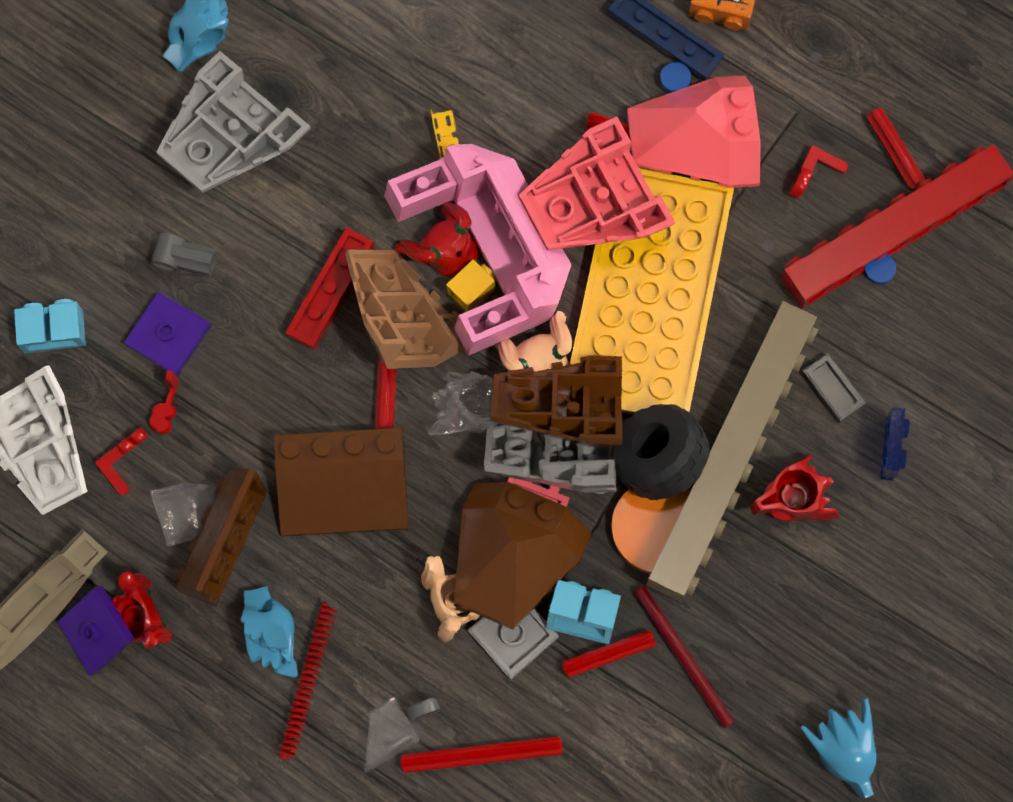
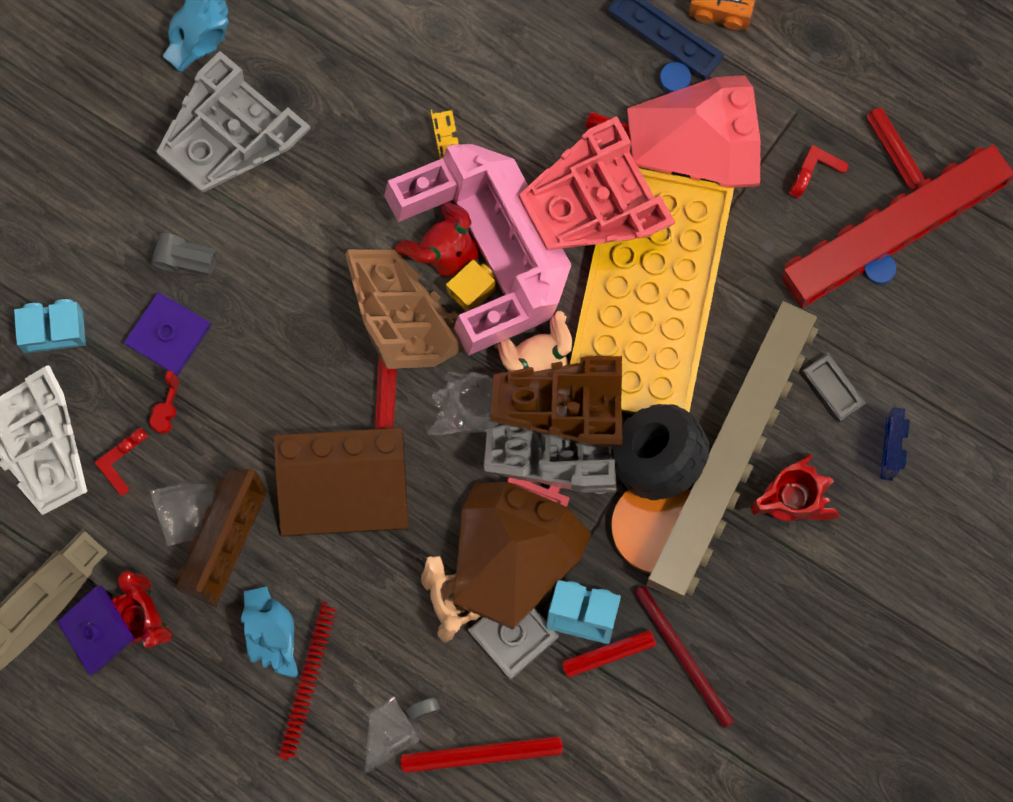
red gear [286,227,374,350] -> none
dark azure piece [801,699,877,799] -> none

